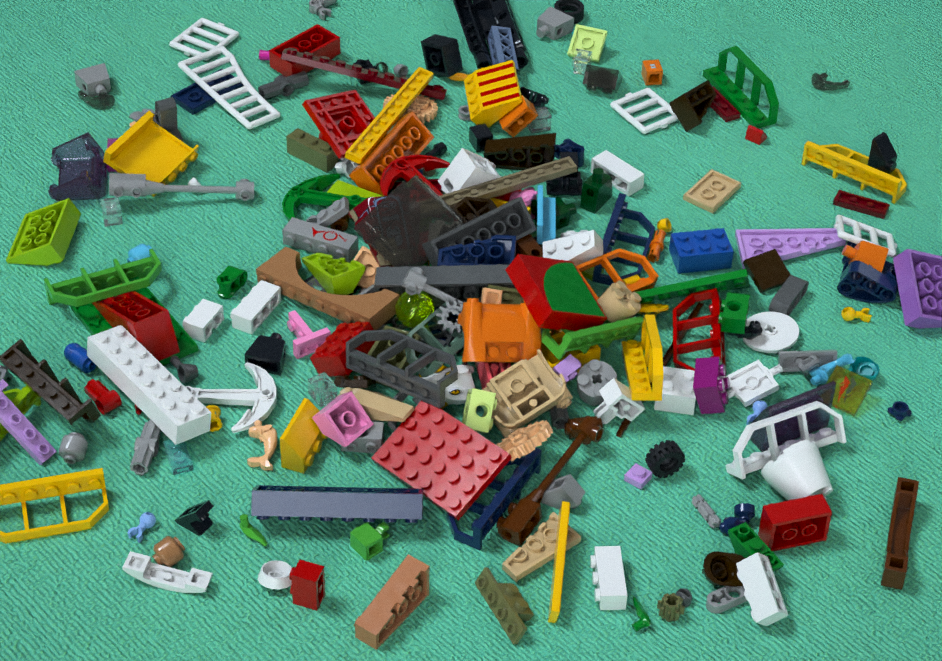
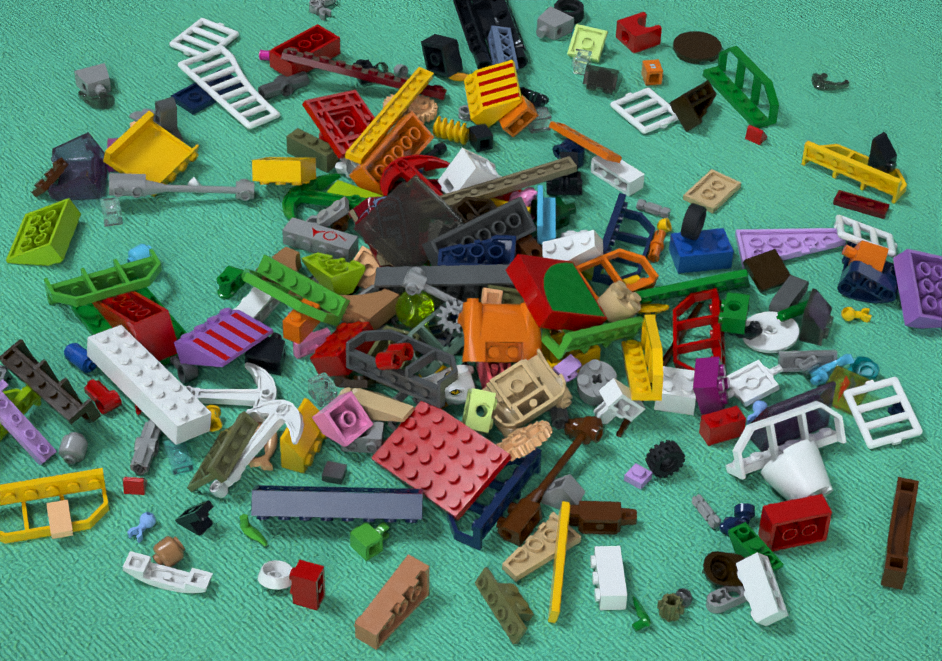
white brick [182,299,224,342] -> none
dark brown wedge [484,133,556,170] -> none
dark green torso [580,168,612,214] -> none
dark red tile [710,86,741,122] -> none
none -> reddish brown hinge [31,157,69,197]
none -> light nougat tile [46,500,73,539]
none -> red slope [123,477,148,495]
none -> medium lavender slope [174,308,274,367]
none -> olive fence [187,411,259,492]
none -> white piece [209,400,304,498]
none -> bright green plate [241,255,350,326]
none -> yellow brick [252,157,316,185]
none -> orange brick [283,298,321,344]
none -> dark grey tile [322,461,347,485]
none -> red axle [375,342,414,370]
none -> yellow piece [433,116,469,145]
none -> orange tile [549,121,622,163]
none -> reddish brown hinge [568,501,637,535]
none -> red piece [616,12,662,53]
none -> light grey axle [636,199,671,218]
none -> dark brown tile [673,31,722,64]
none -> black tyre [681,203,707,240]
none -> red brick [699,406,746,446]
none -> green axle [776,299,816,322]
none -> clear smoke slope [799,289,834,346]
none -> white bar [843,377,923,449]

